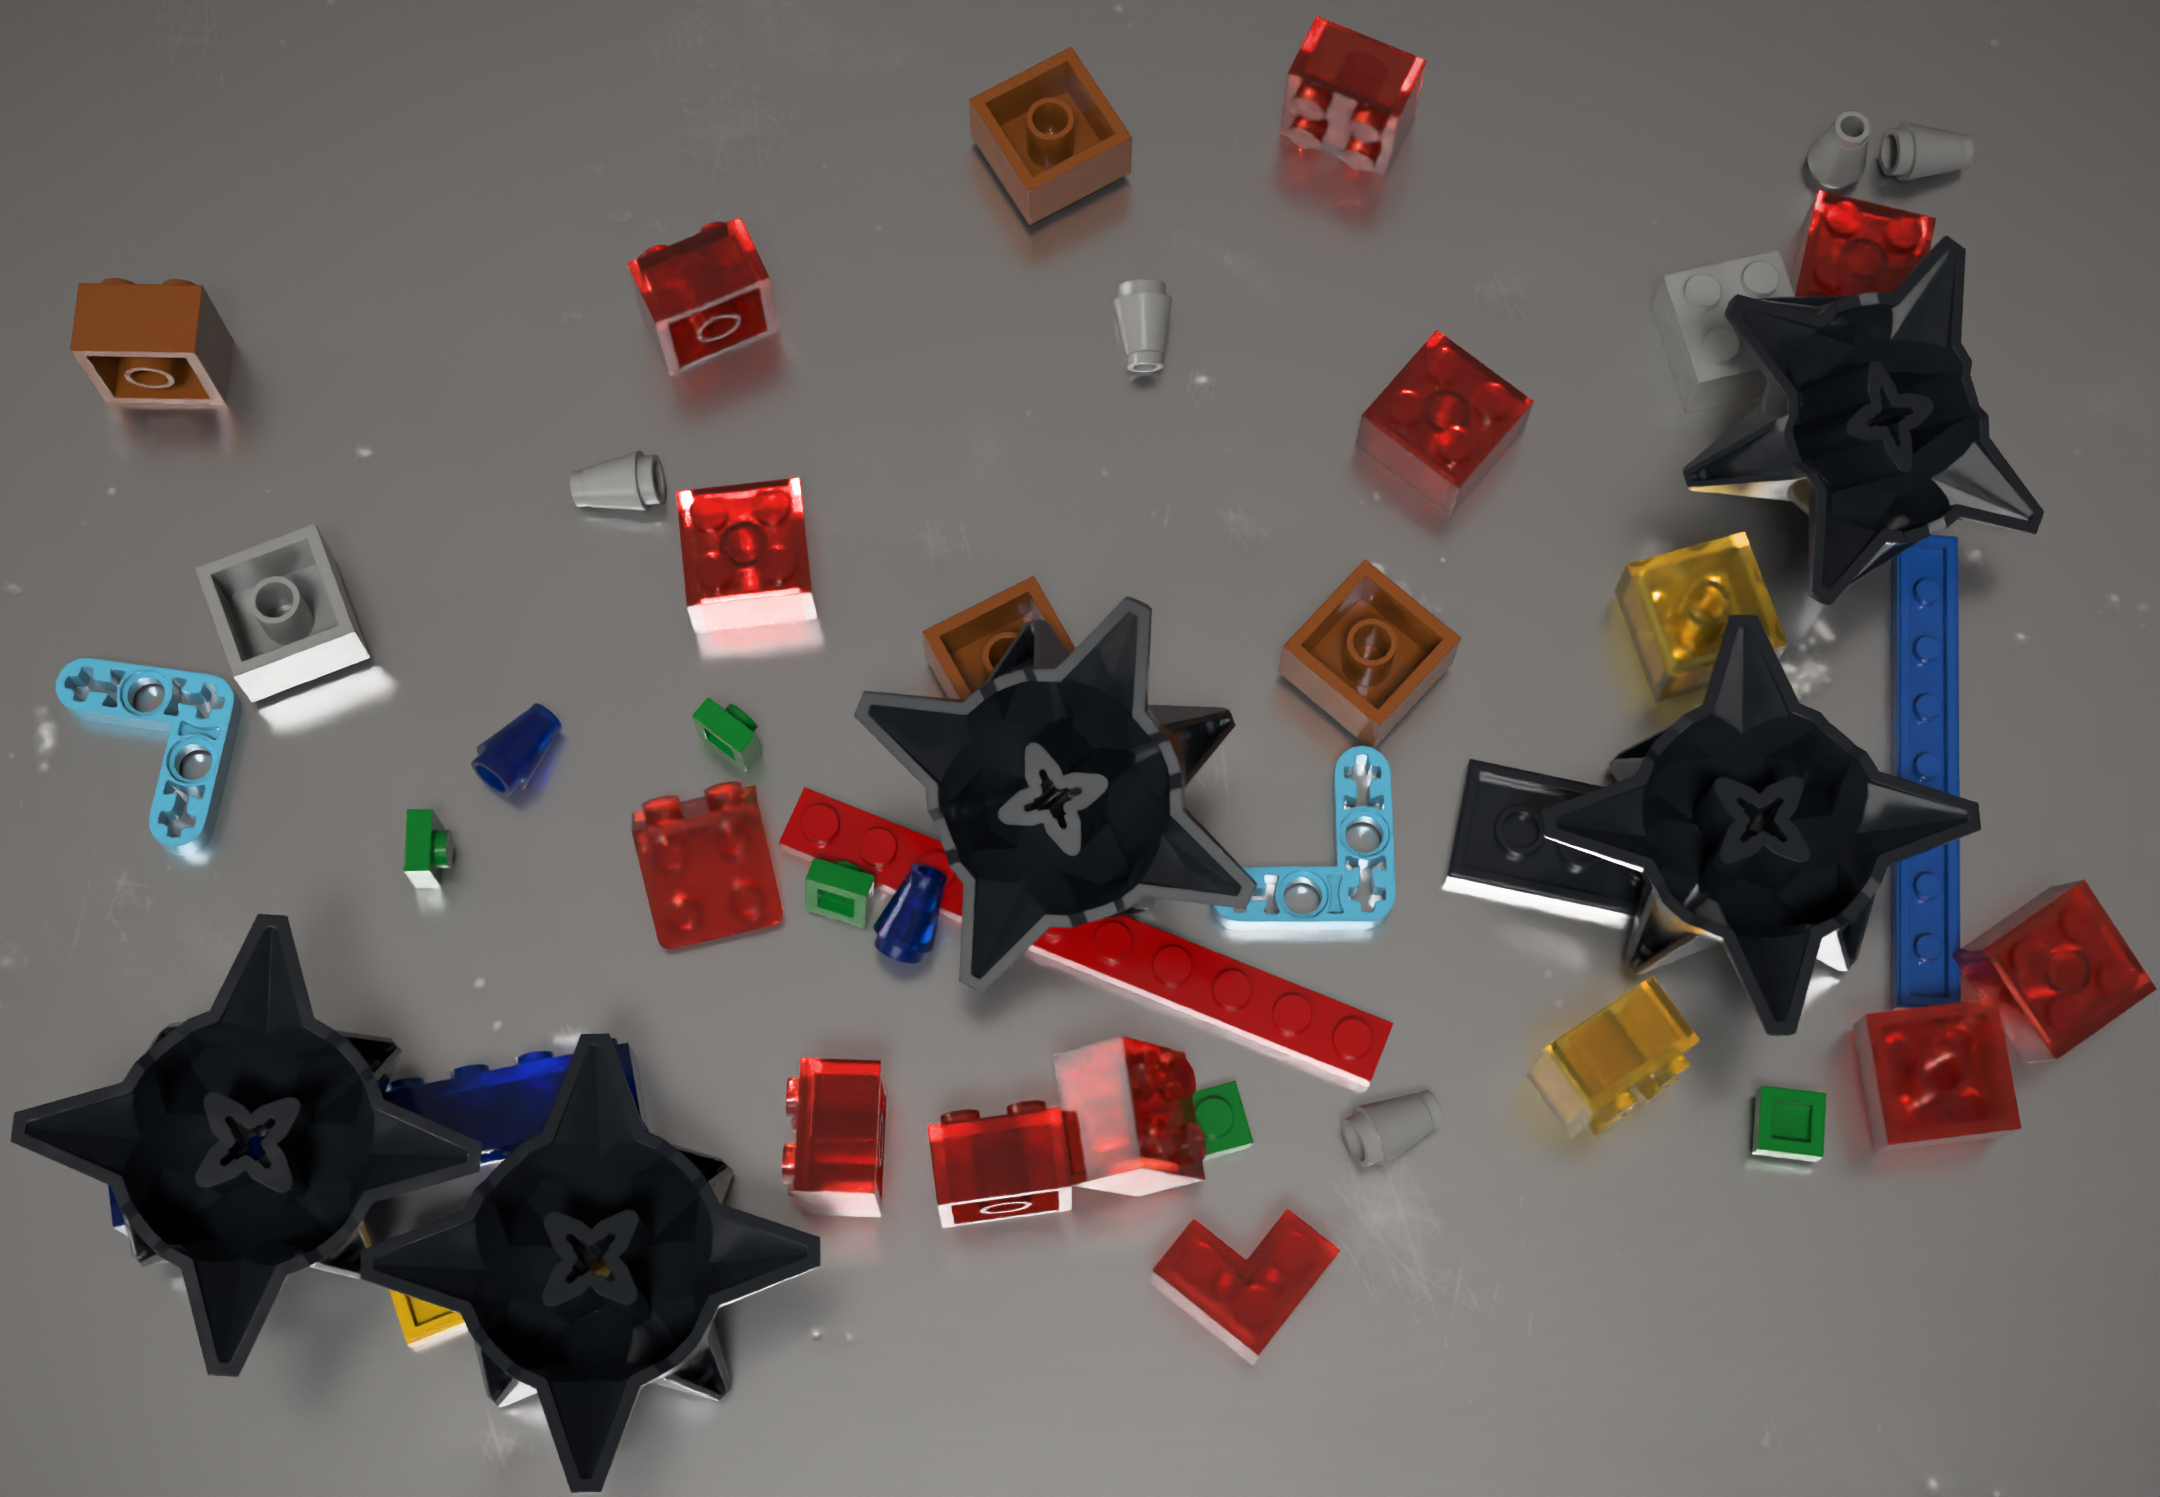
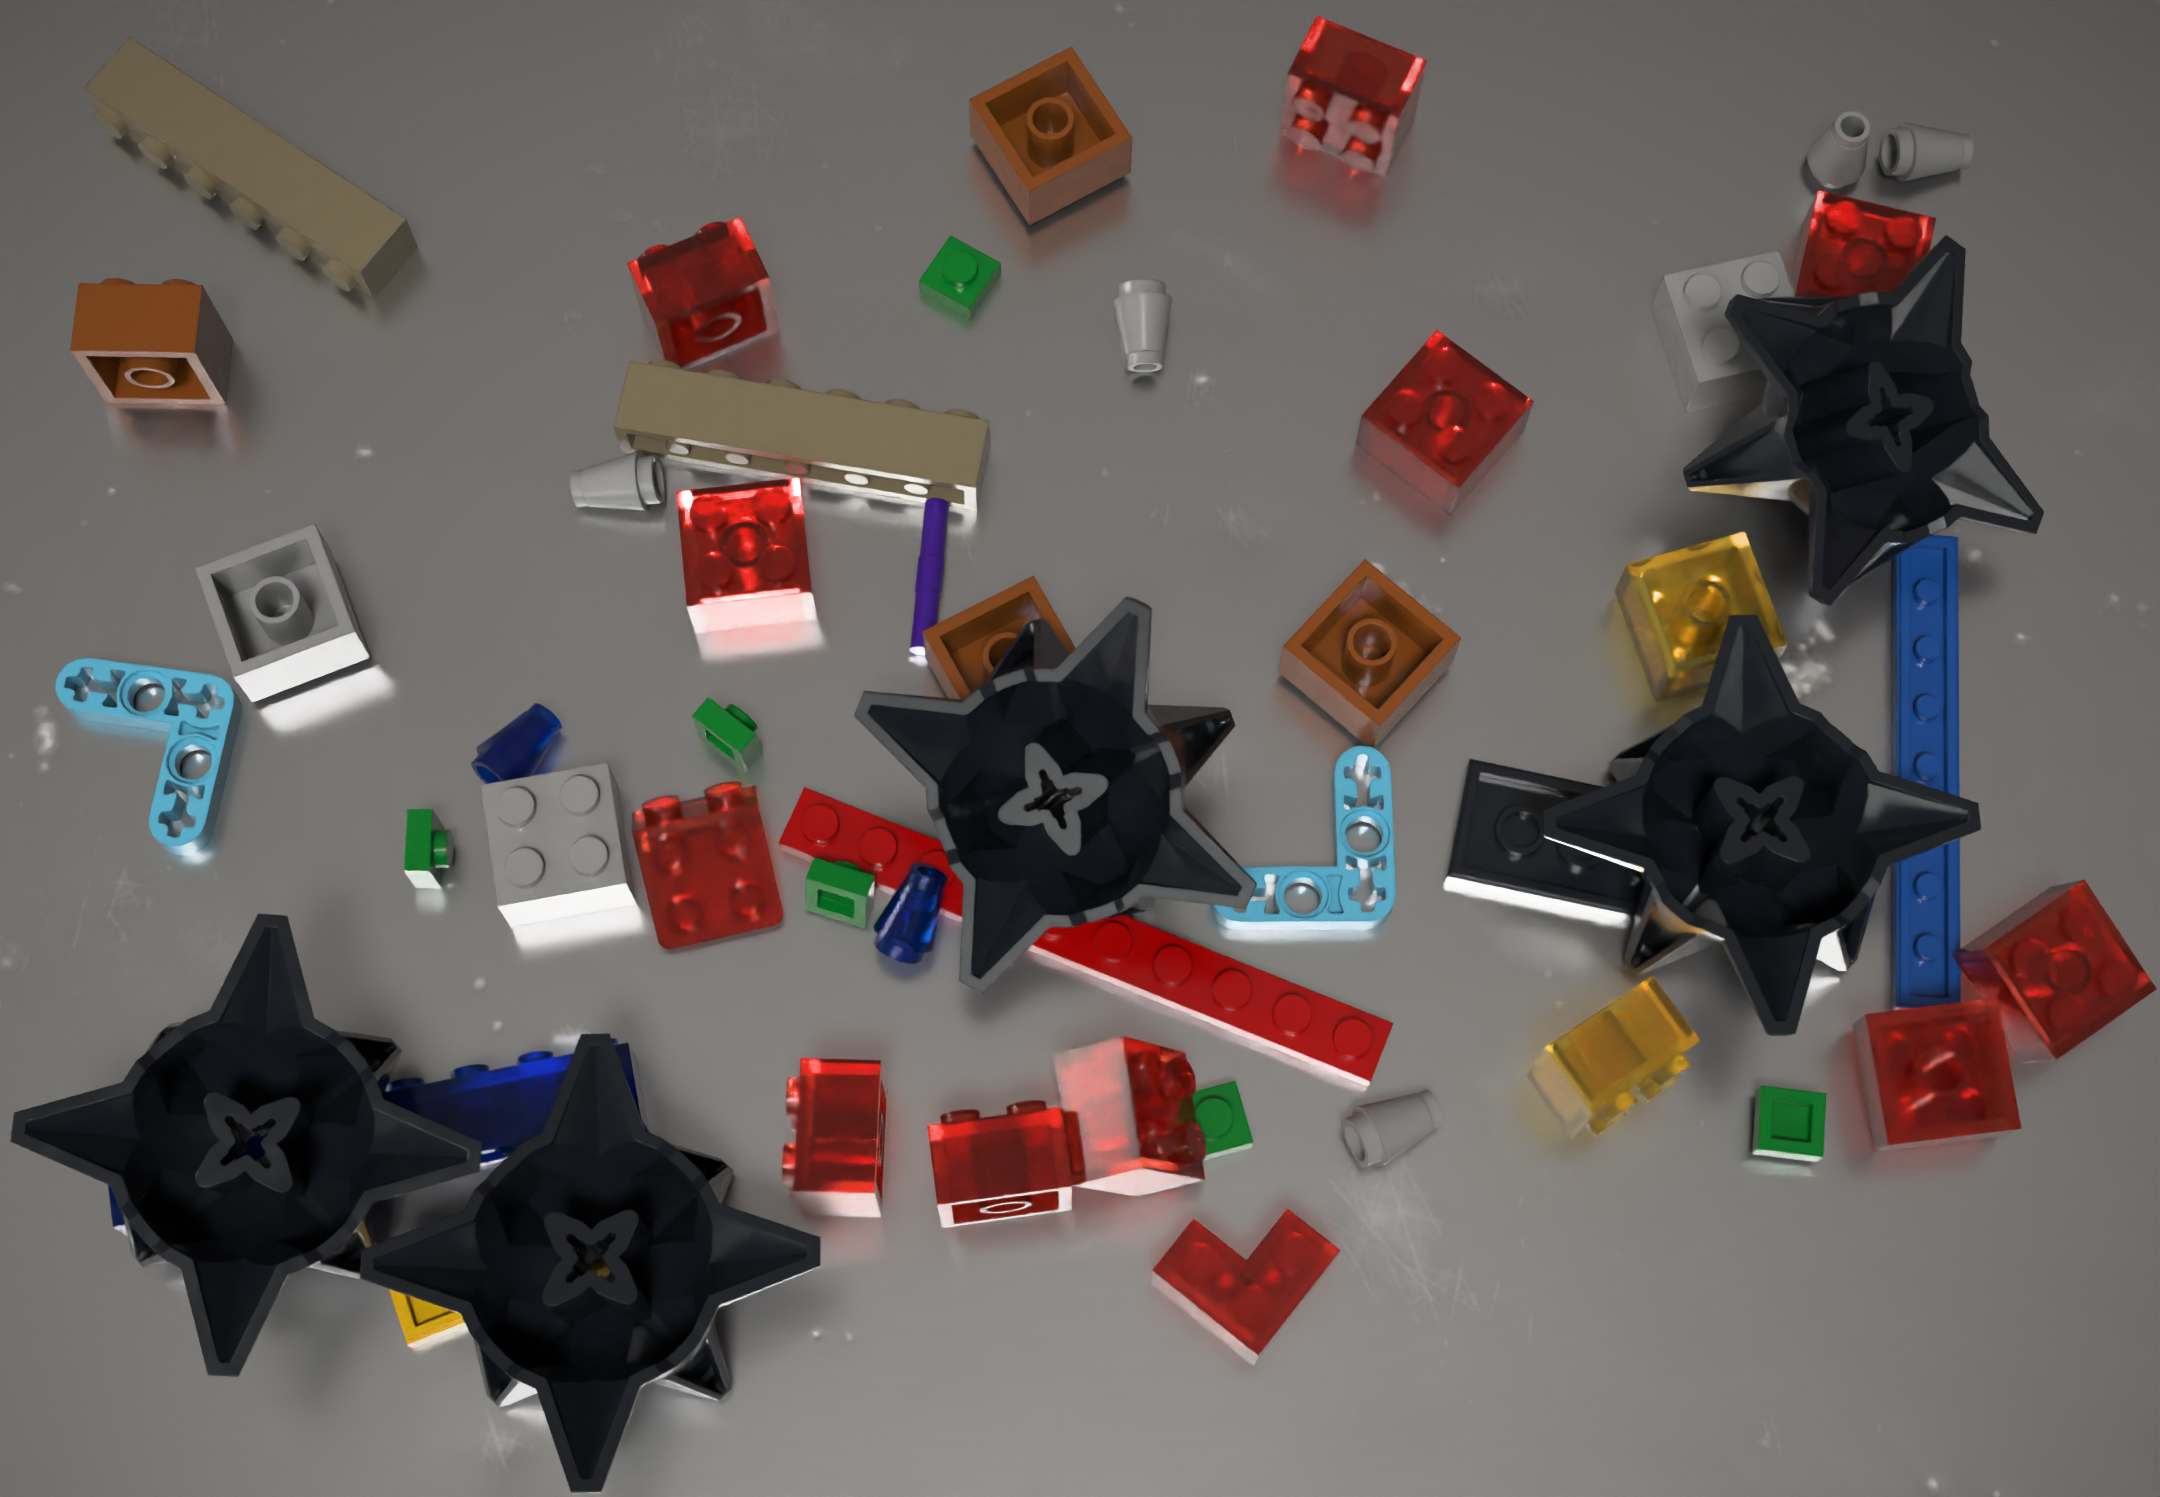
none -> dark tan brick [84,37,418,299]
none -> light grey brick [481,762,636,927]
none -> dark tan brick [613,359,990,511]
none -> dark purple piece [910,498,949,656]
none -> green plate [919,235,1001,319]

